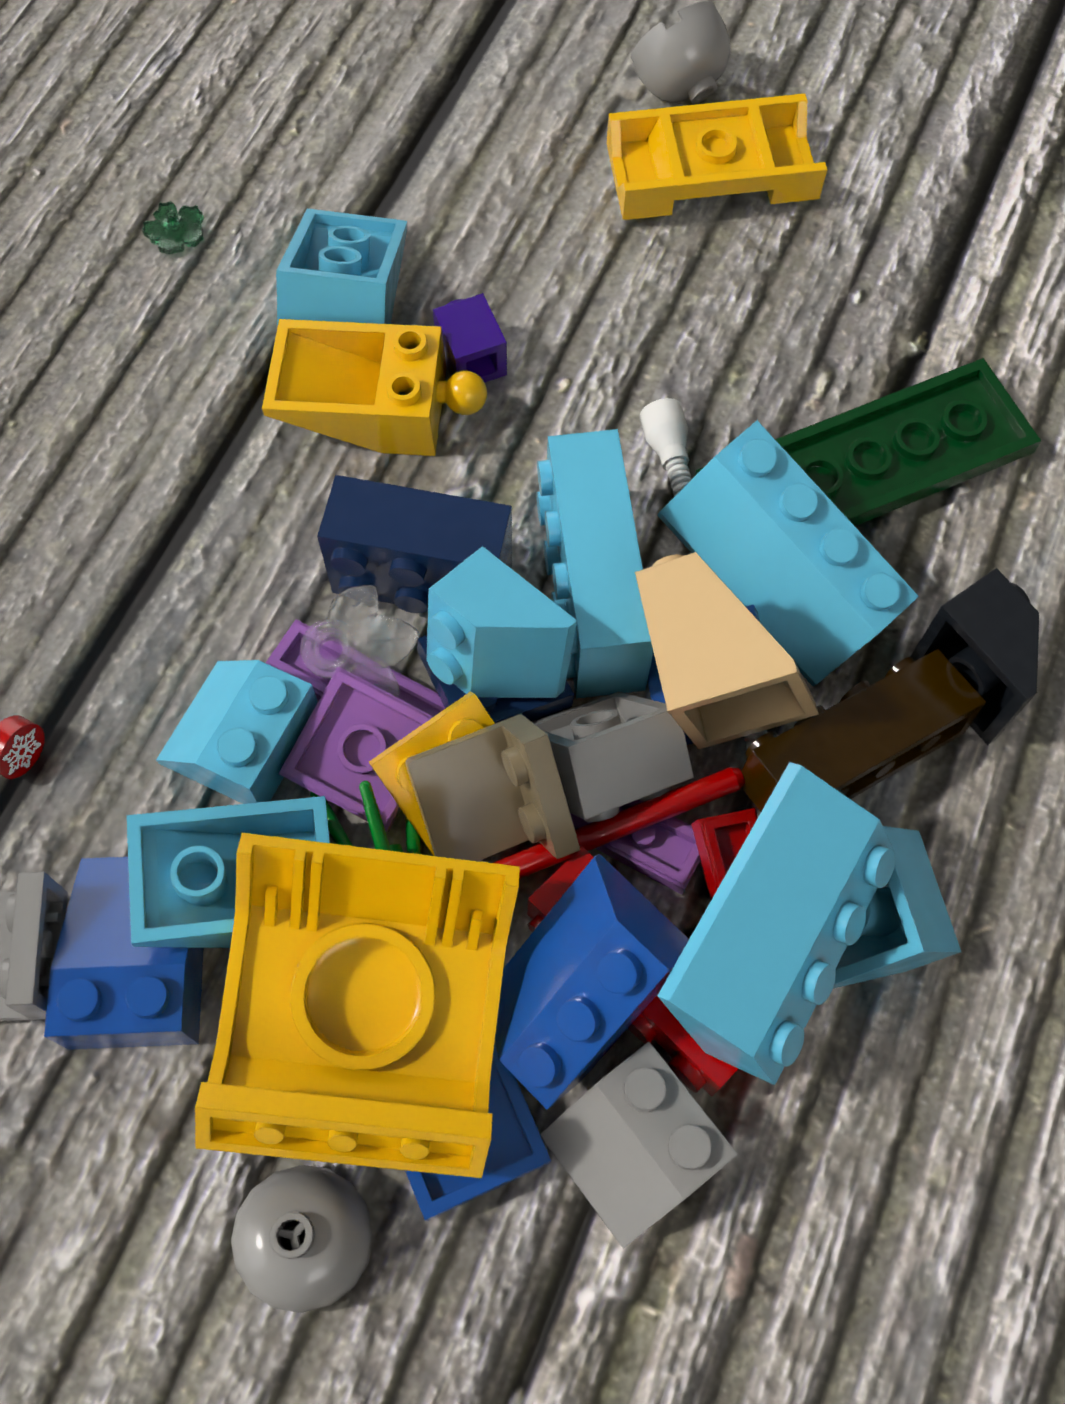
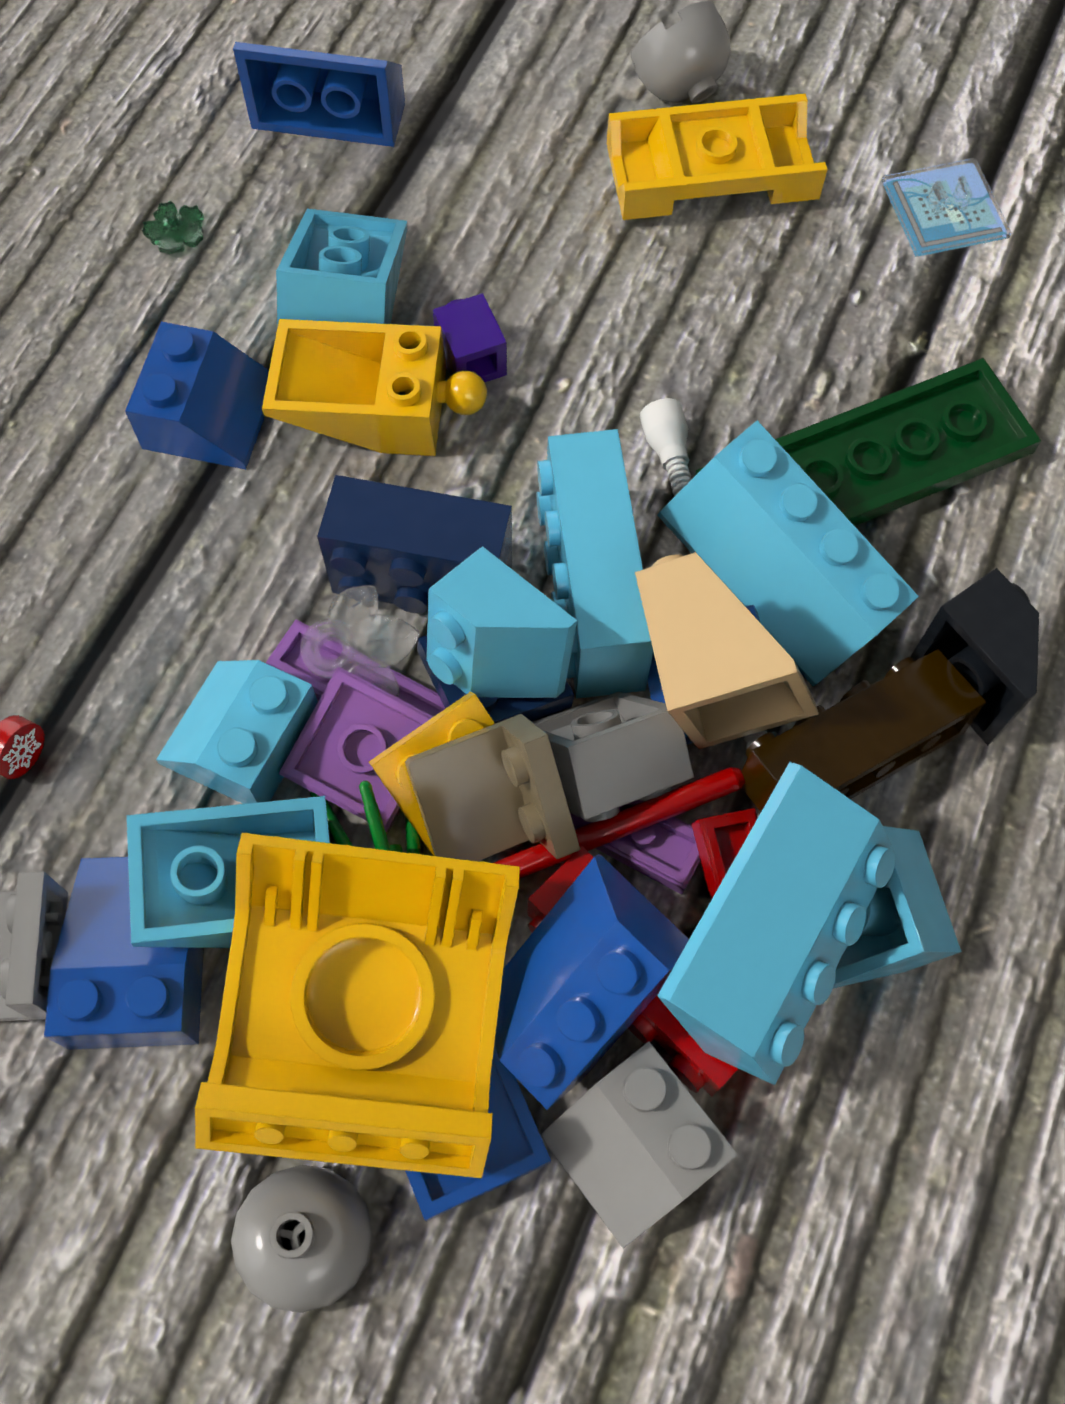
none -> blue slope [125,321,269,470]
none -> blue slope [233,42,405,147]
none -> clear piece [881,158,1012,257]

